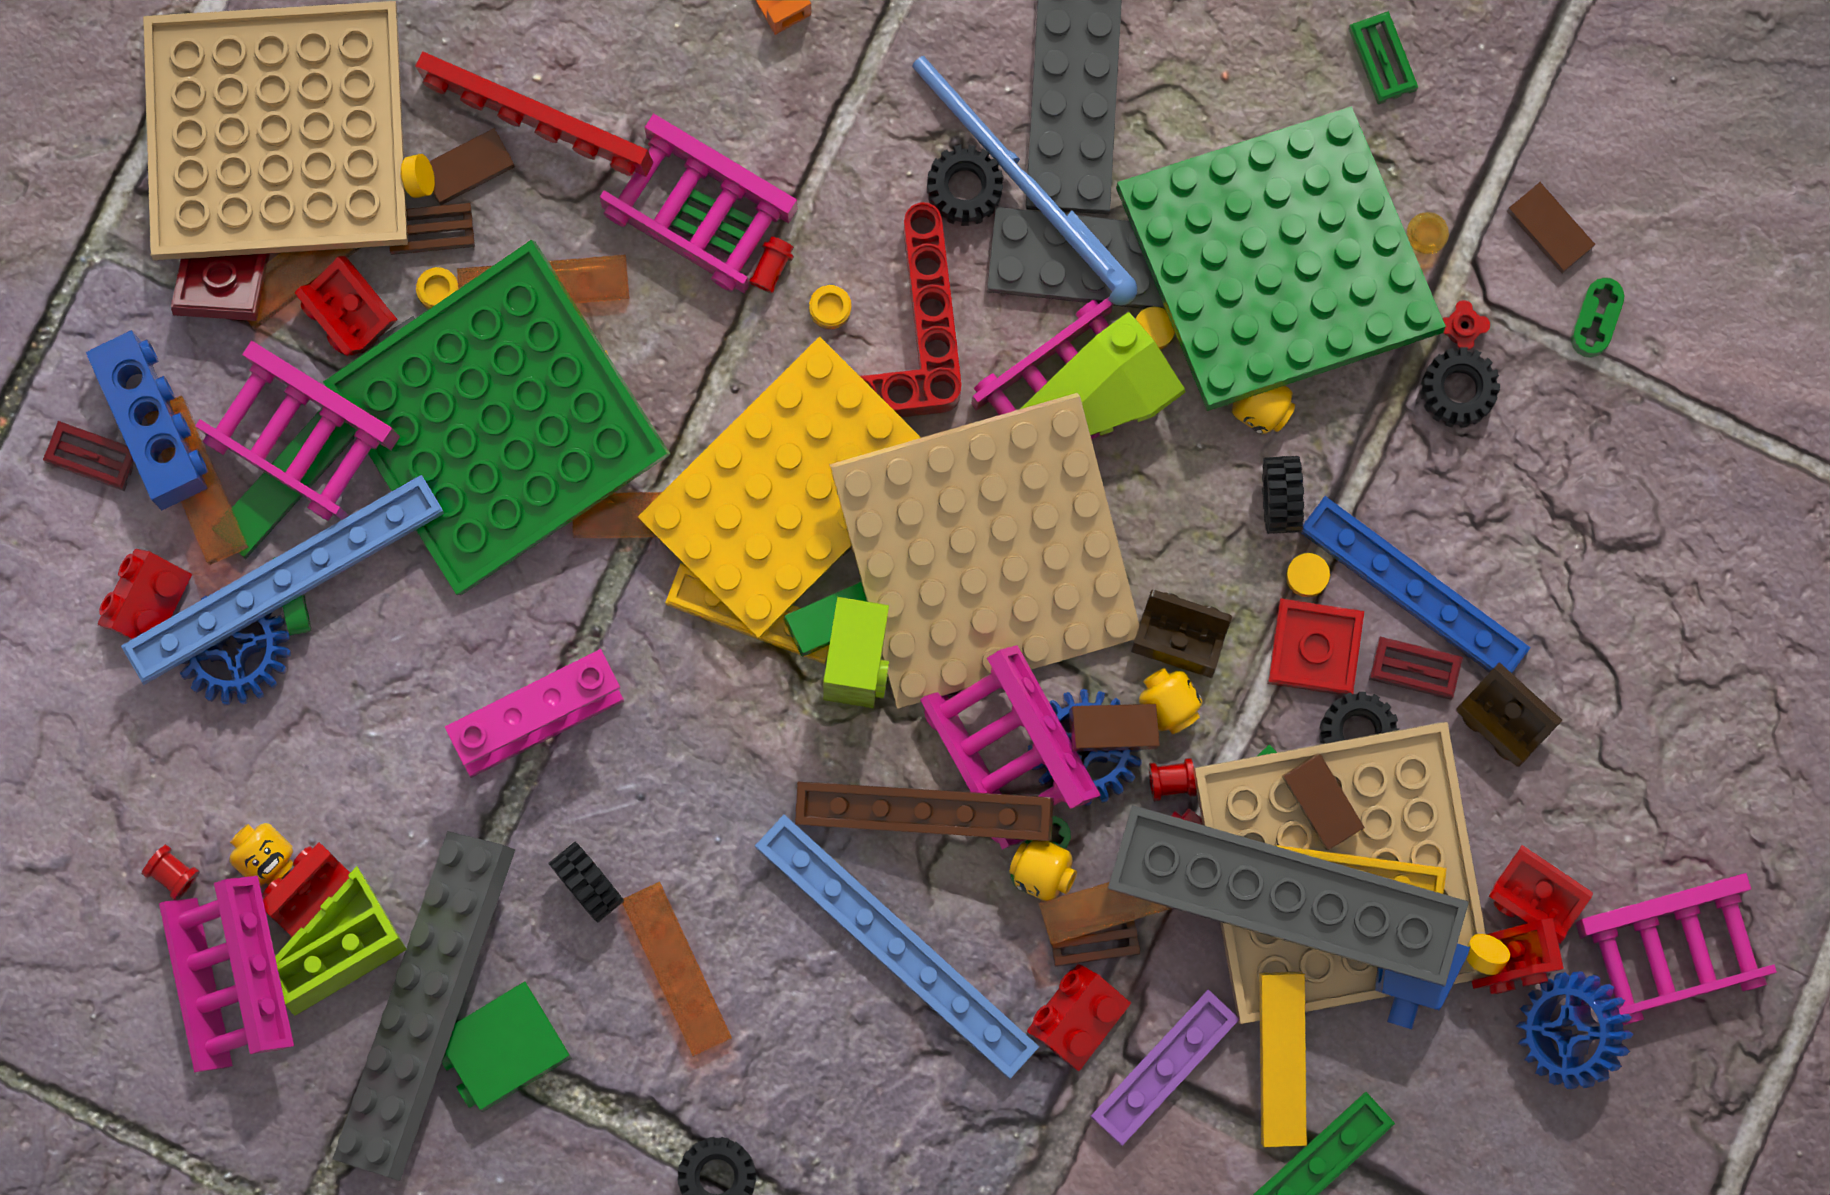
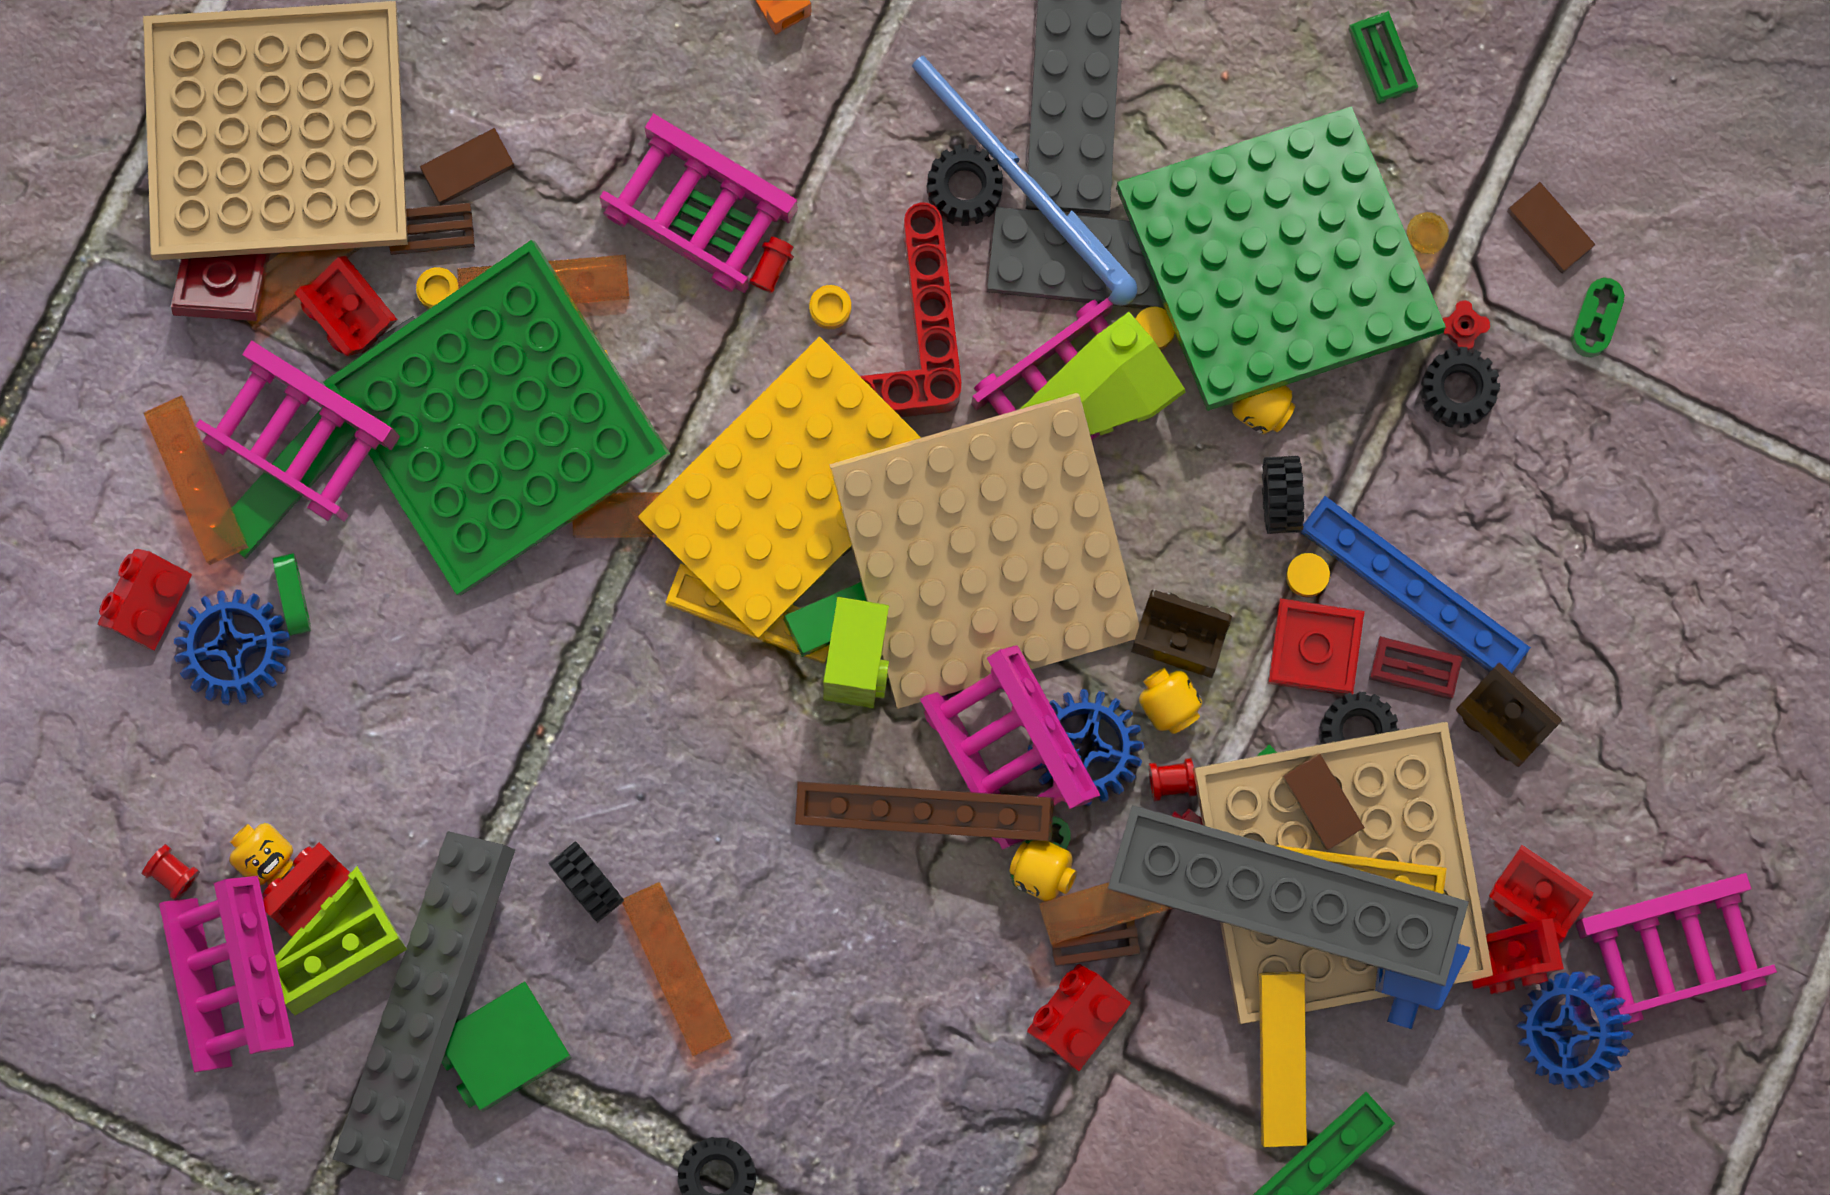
dark red tile [43,421,134,491] -> none
blue brick [86,330,208,511] -> none
medium blue tile [121,475,444,685] -> none
yellow tile [401,154,435,198] -> none
red plate [415,51,654,177] -> none
dark pink fence [445,649,624,778] -> none
medium blue plate [755,815,1039,1080] -> none
reddish brown tile [1069,704,1160,752] -> none
medium lavender plate [1090,990,1239,1146] -> none
yellow tile [1466,934,1510,975] -> none

